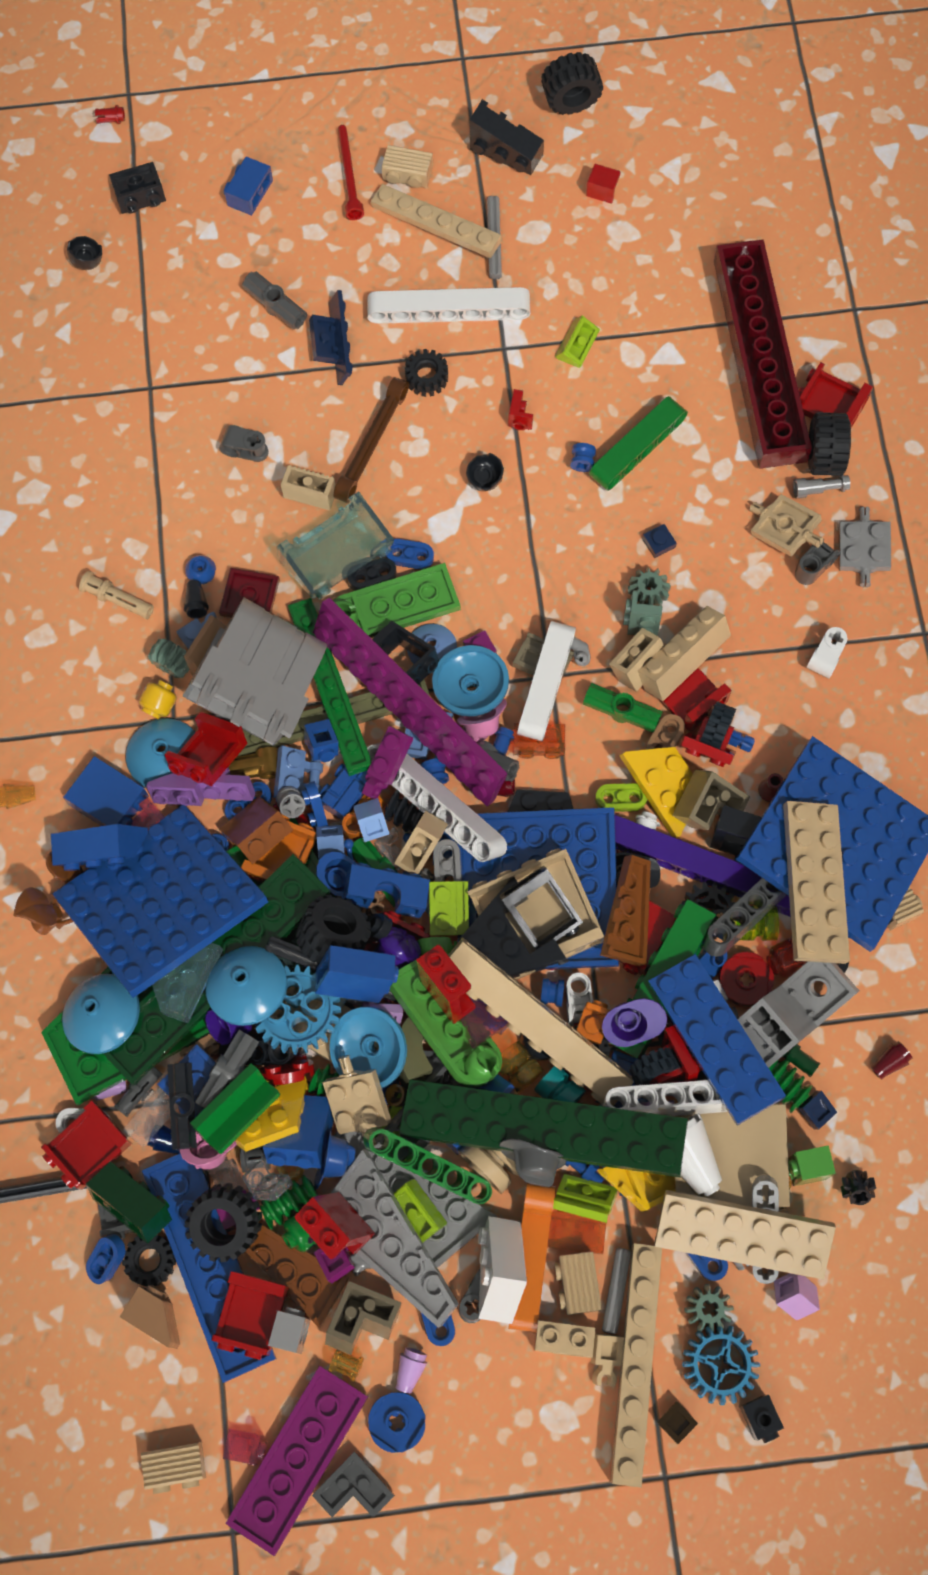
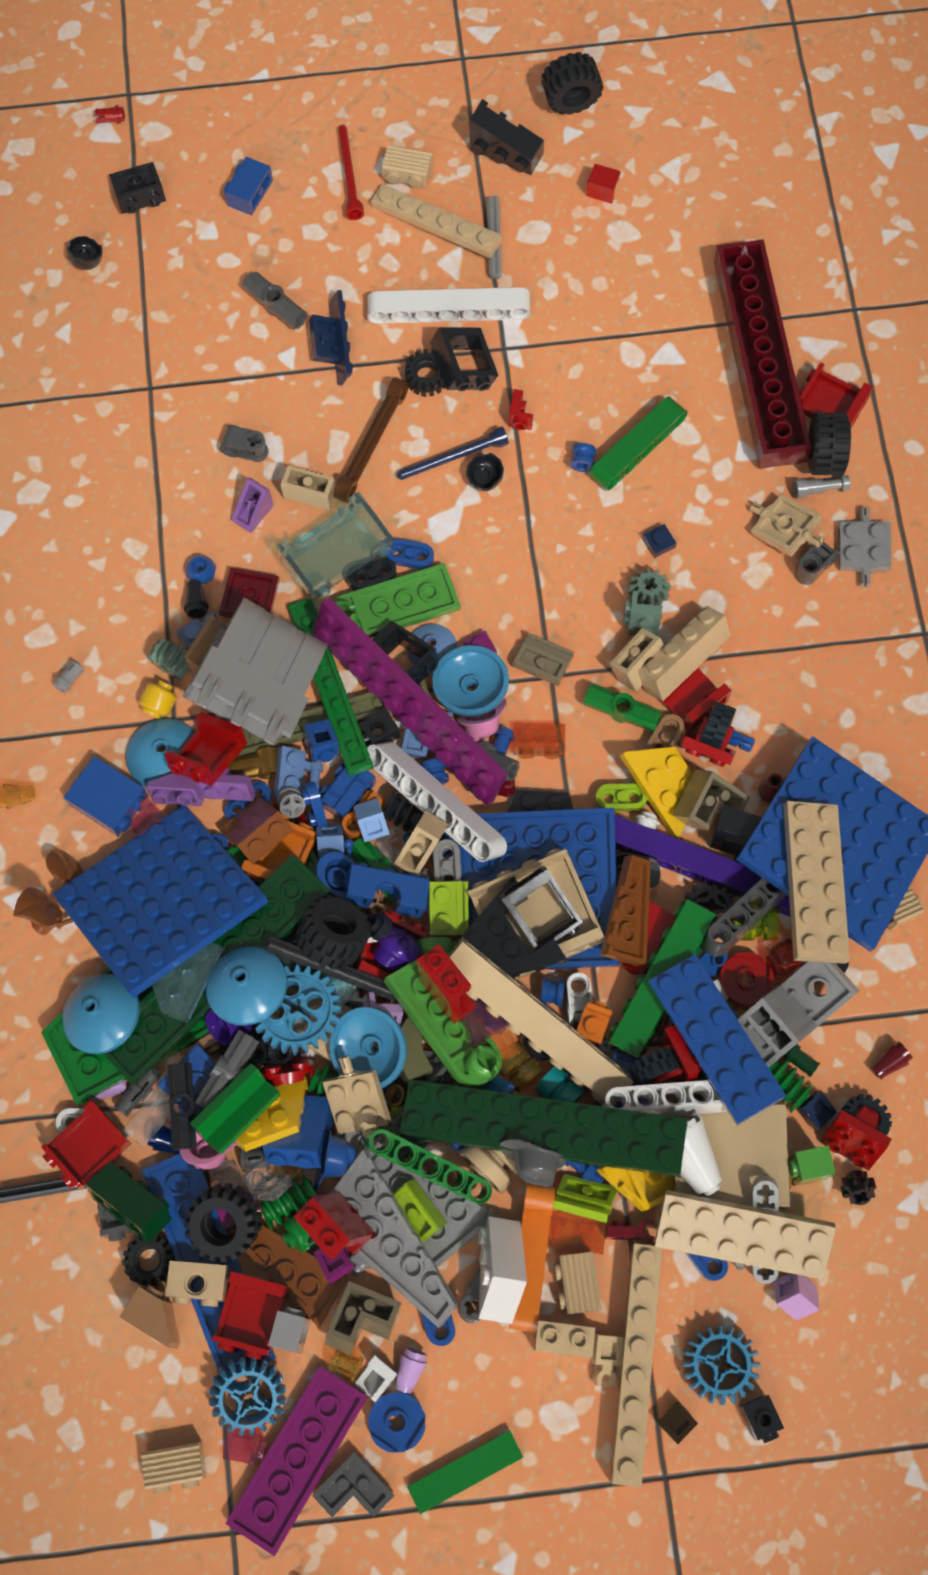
blue slope [51,824,148,871] -> none
tan pin [79,571,154,620] -> none
blue plate [86,1234,125,1284] -> none
blue brick [315,945,399,1003] -> none
magenta hinge [362,726,413,799] -> none
white beam [517,621,576,741] -> none
lime slope [555,315,600,368] -> none
light grey arm [571,637,591,666] -> none
dark purple piece [602,998,667,1047] -> none
light grey axle [602,1248,631,1334] -> none
sand green gear [684,1284,733,1333] -> none
white piece [806,627,848,679] -> none
none -> light grey pin [53,660,84,693]
none -> tan brick [165,1261,230,1307]
none -> dark azure gear [208,1355,287,1436]
none -> medium lavender slope [231,477,274,533]
none -> white panel [356,1355,398,1403]
none -> black brick [359,708,400,747]
none -> dark blue piece [397,426,509,480]
none -> green tile [407,1430,524,1514]
none -> black window [430,328,499,391]
none -> dark red plate [605,1219,655,1242]
none -> red plate [820,1094,892,1171]

